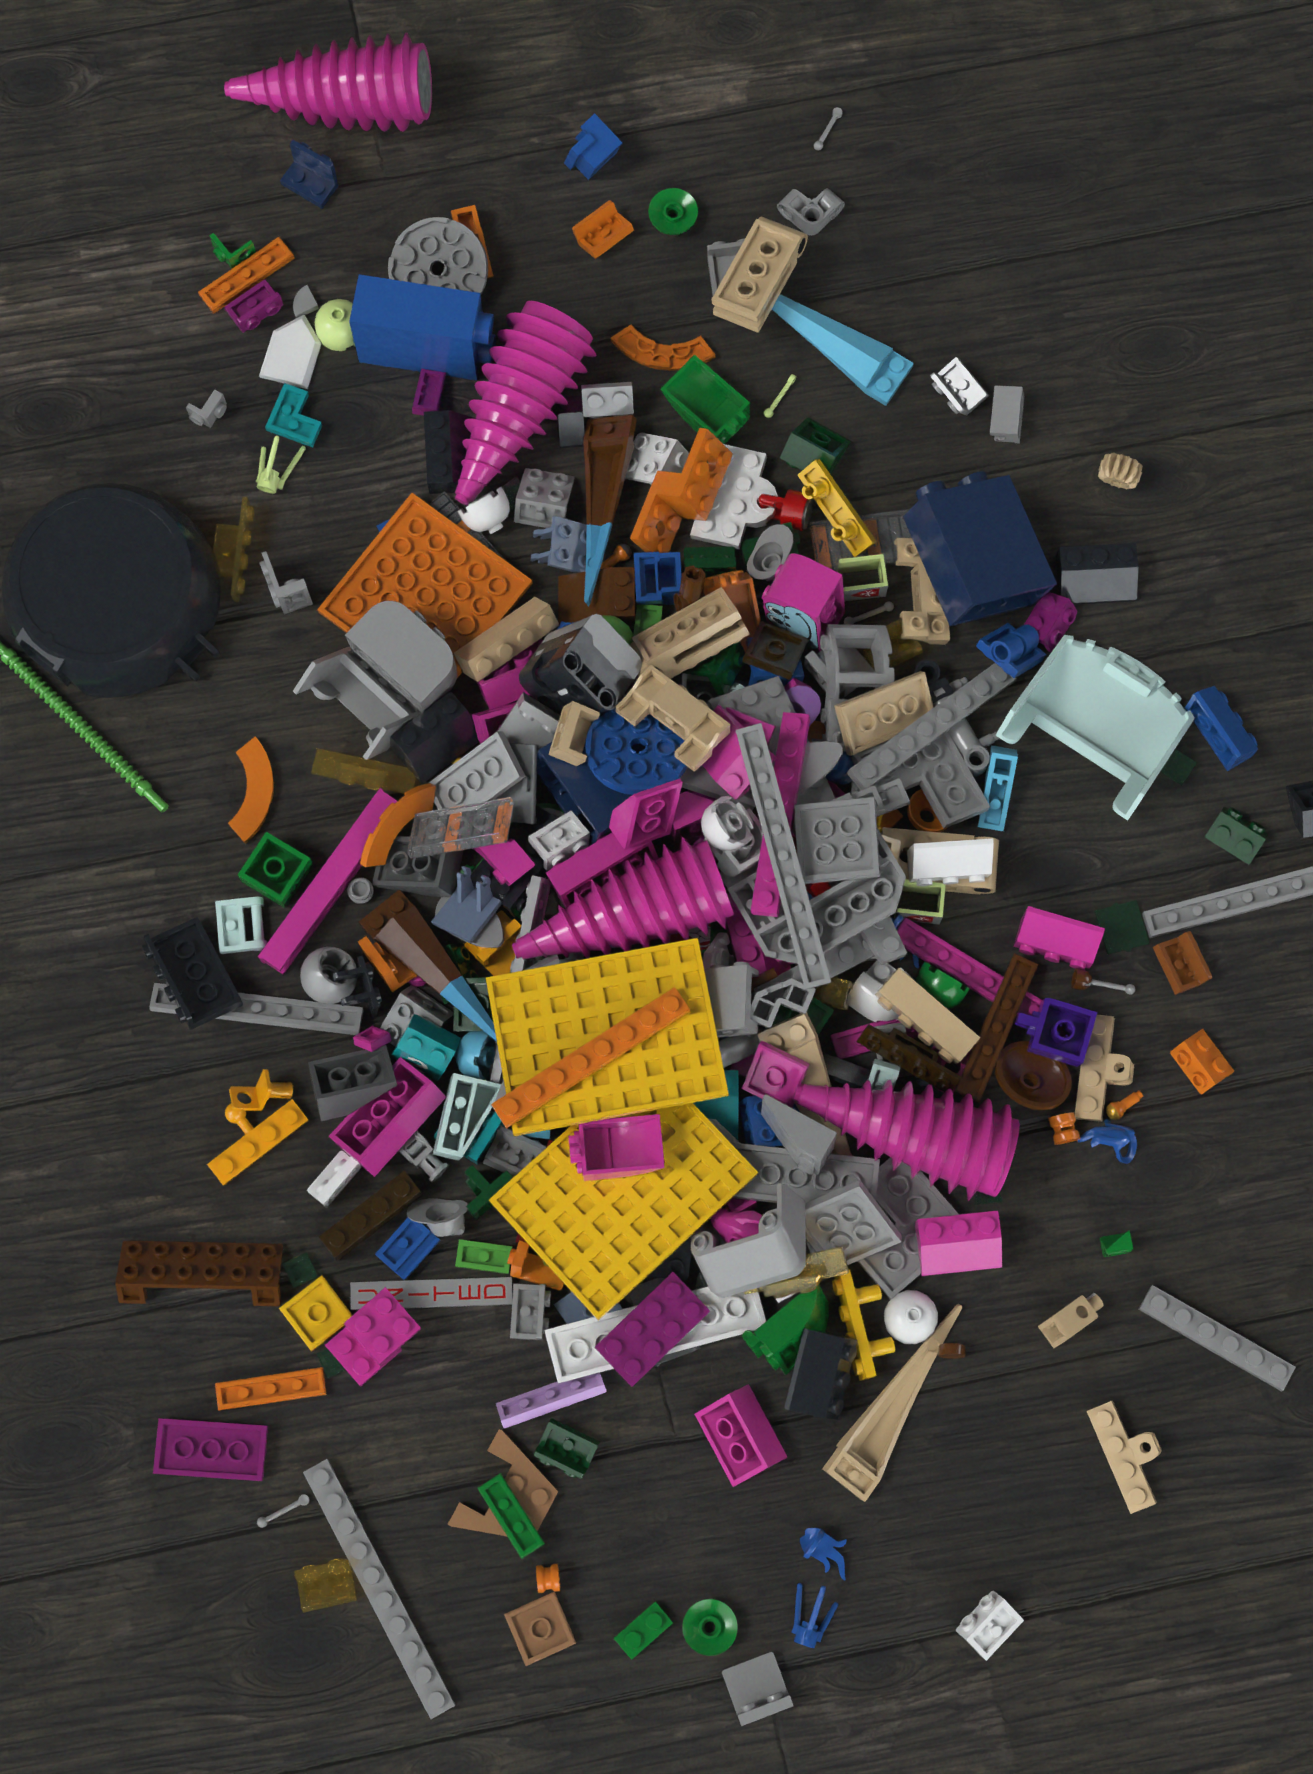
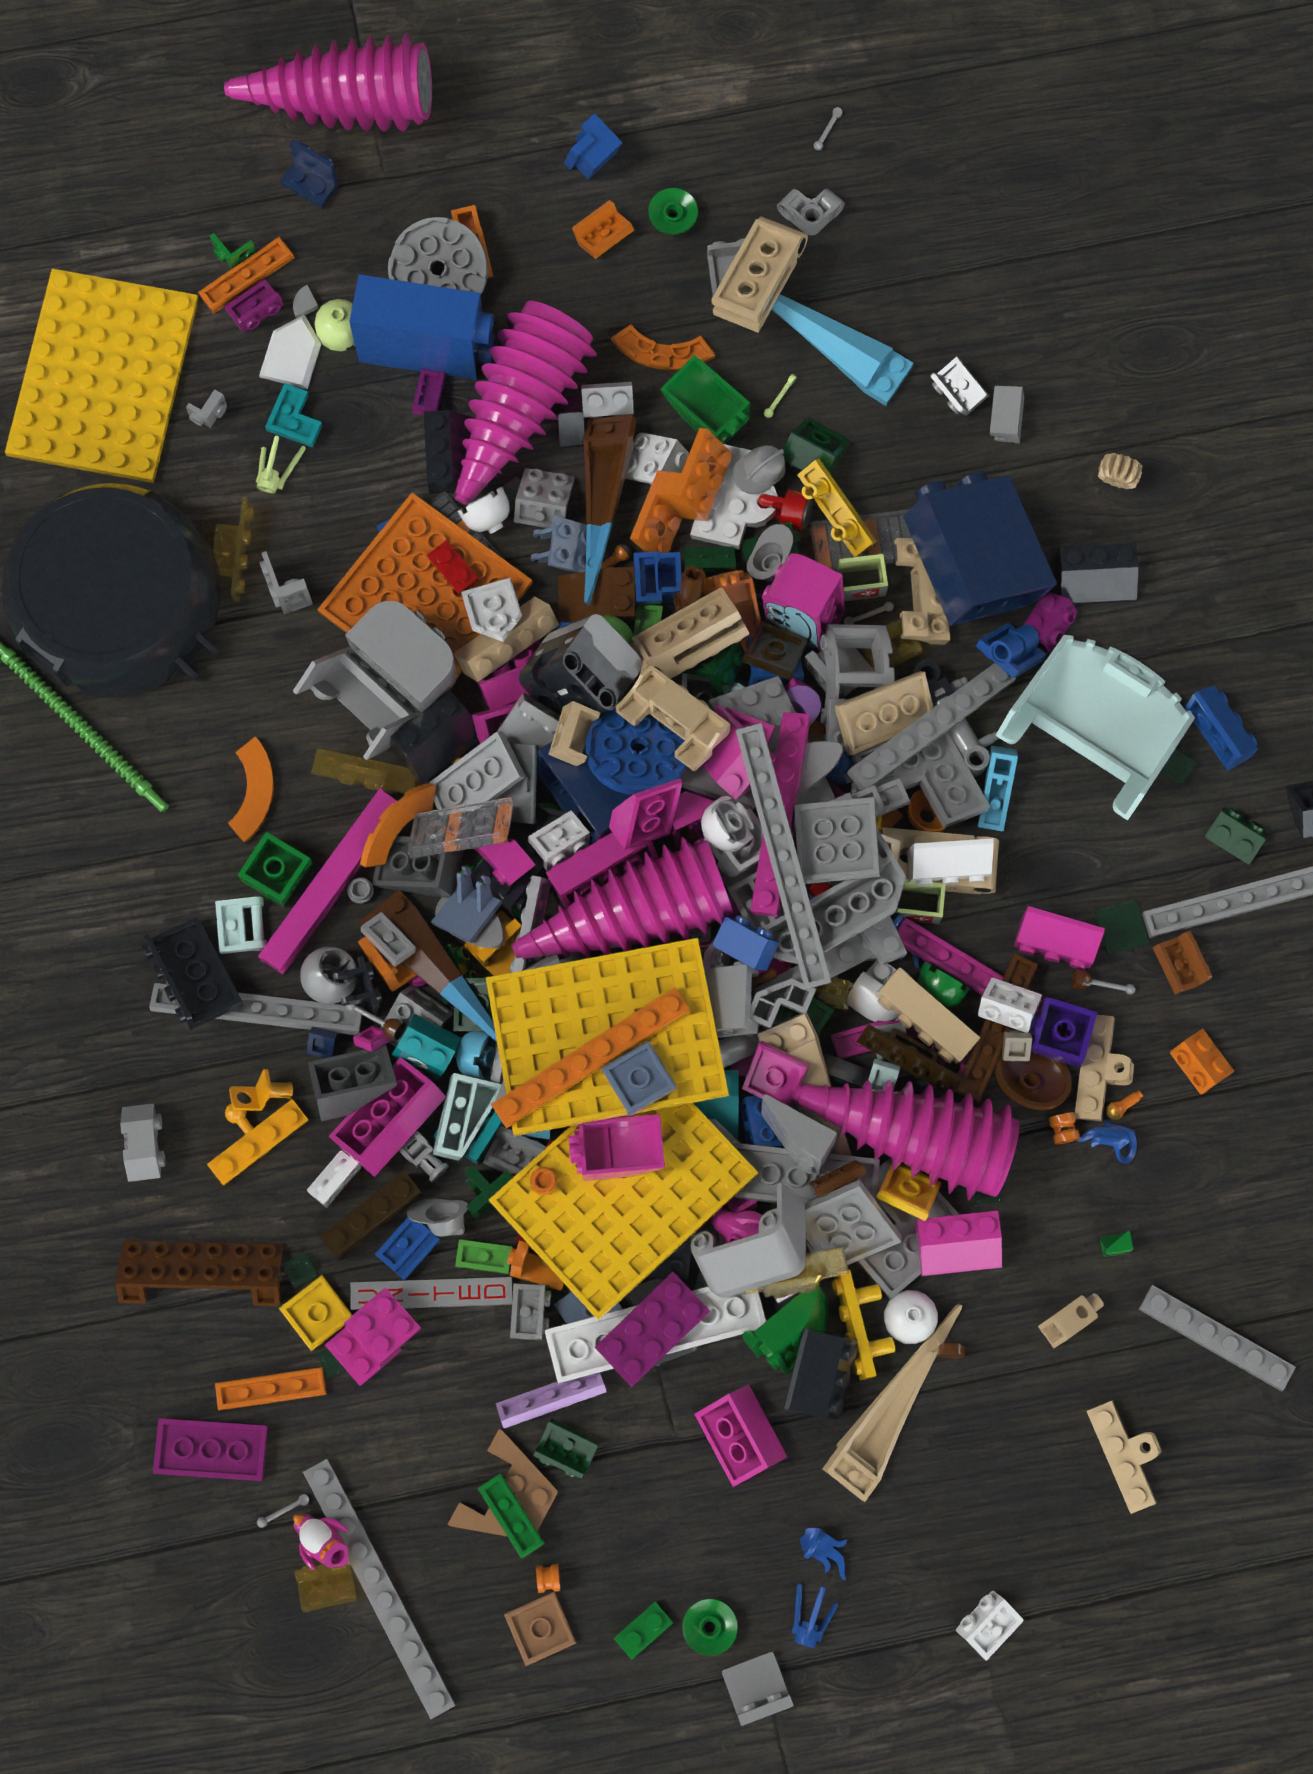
none -> yellow plate [5,269,199,483]
none -> light grey brick [120,1103,166,1182]
none -> animal [293,1513,348,1570]
none -> dark blue plate [306,1027,337,1058]
none -> reddish brown hinge [347,1004,406,1041]
none -> light grey plate [361,912,416,967]
none -> red plate [426,540,479,596]
none -> white tile [461,578,522,642]
none -> orange tile [530,1167,557,1196]
none -> sand blue plate [601,1041,677,1116]
none -> blue brick [712,915,780,971]
none -> light grey piece [732,445,786,494]
none -> reddish brown plate [809,1160,867,1197]
none -> yellow tile [876,1163,941,1221]
none -> white bracket [978,978,1042,1033]
none -> dark tan tile [1002,1030,1032,1061]

